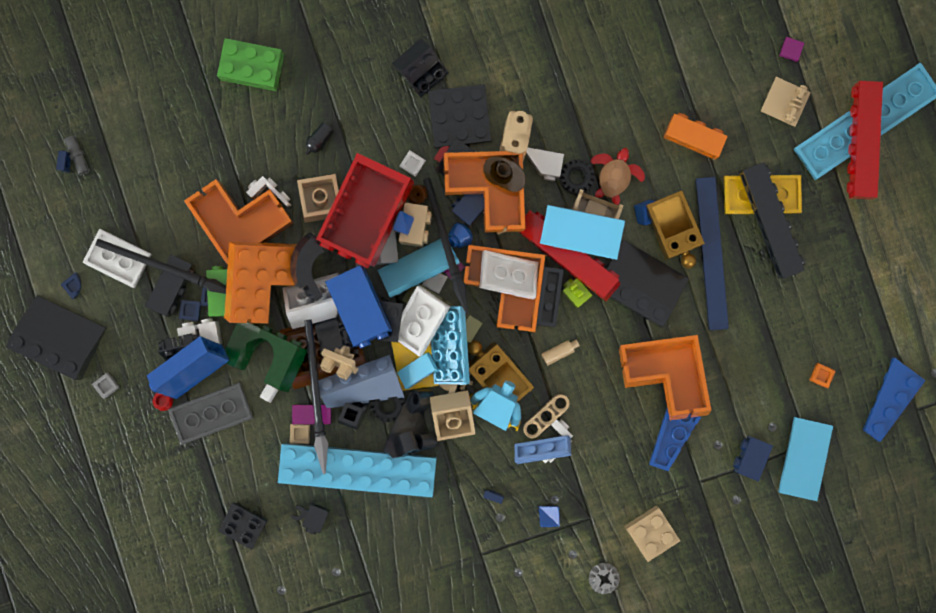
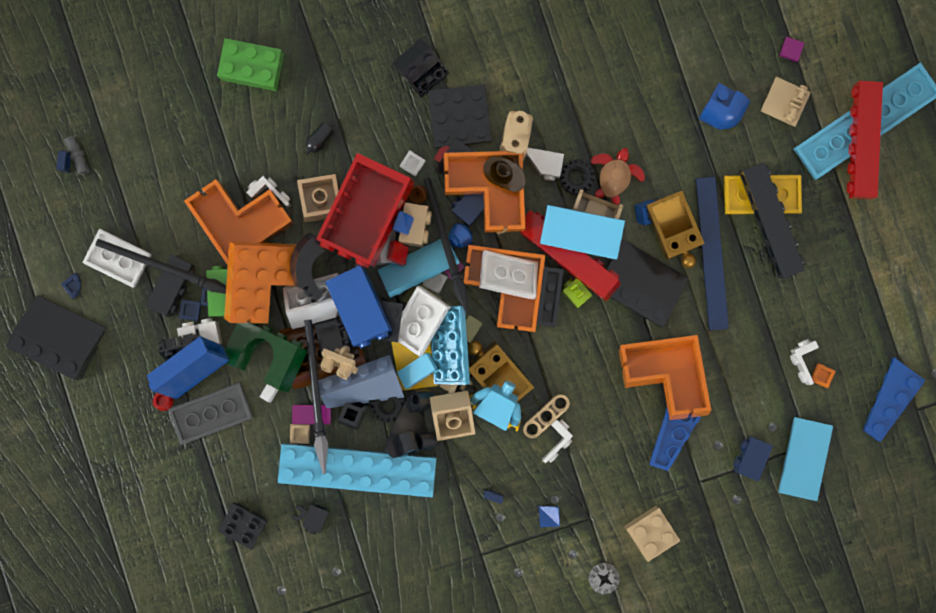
light grey tile [92,372,120,399] -> none
medium blue tile [515,435,571,464] -> none
tan cylinder [541,340,580,366] -> none
orange brick [663,113,728,160] -> none
none -> red tile [387,241,409,266]
none -> blue brick [698,83,750,130]
none -> white bracket [790,339,819,385]

